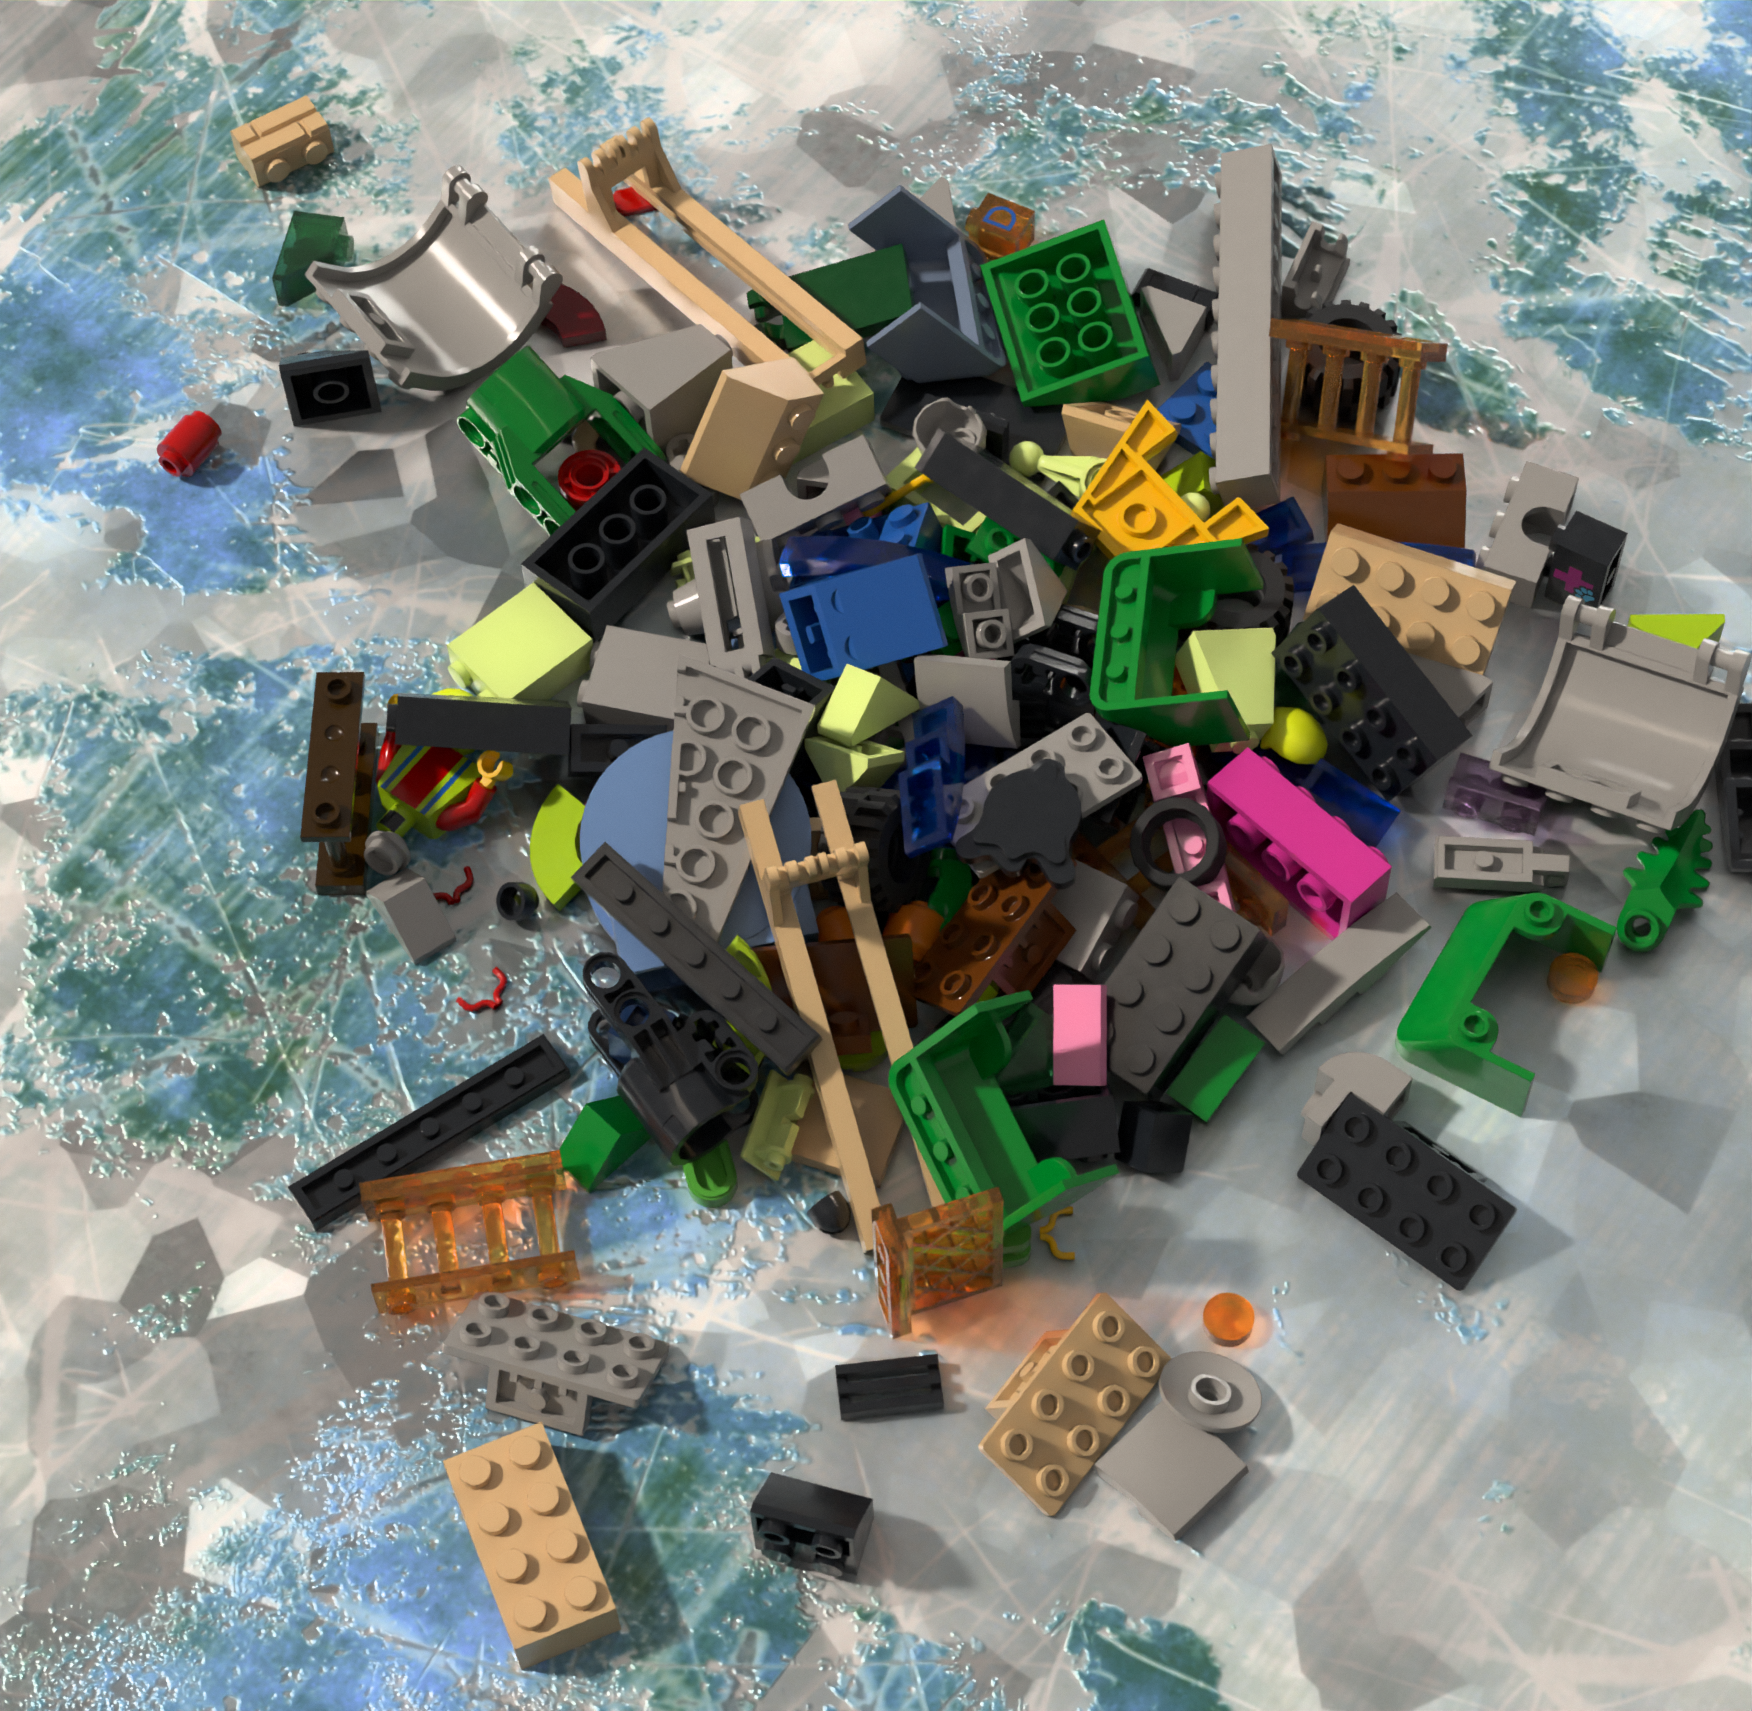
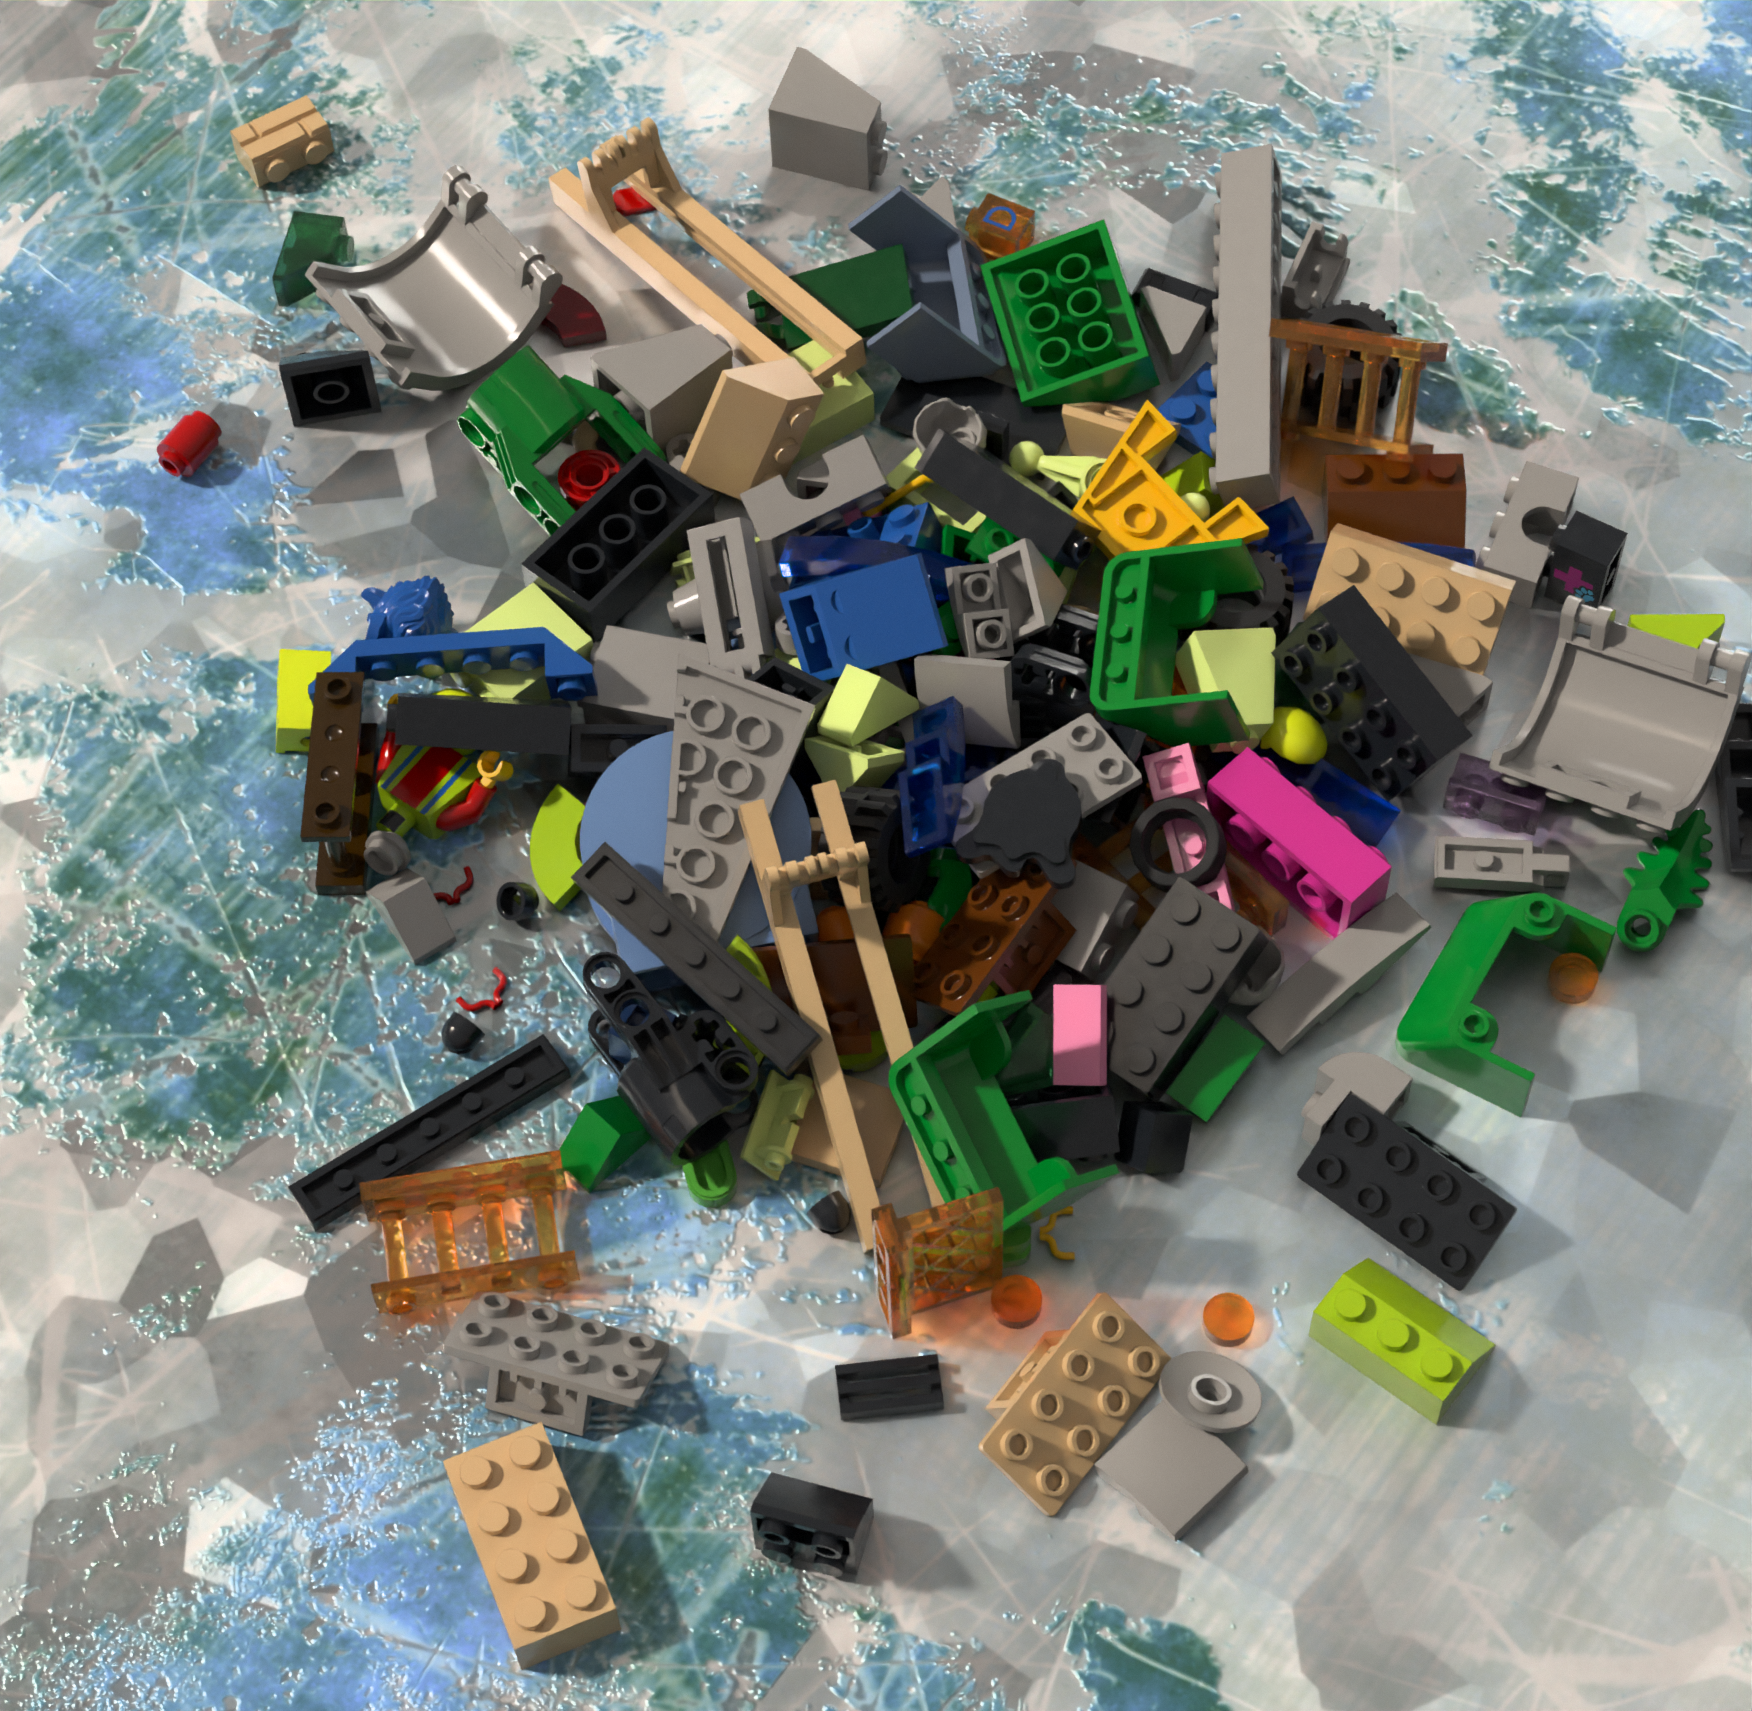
none -> neon yellow hinge [276,649,331,753]
none -> blue slope [308,627,598,712]
none -> blue hair [361,575,459,640]
none -> black hinge [441,1012,485,1055]
none -> light grey slope [768,47,888,191]
none -> clear orange tile [991,1275,1042,1329]
none -> lime slope [1308,1258,1496,1425]

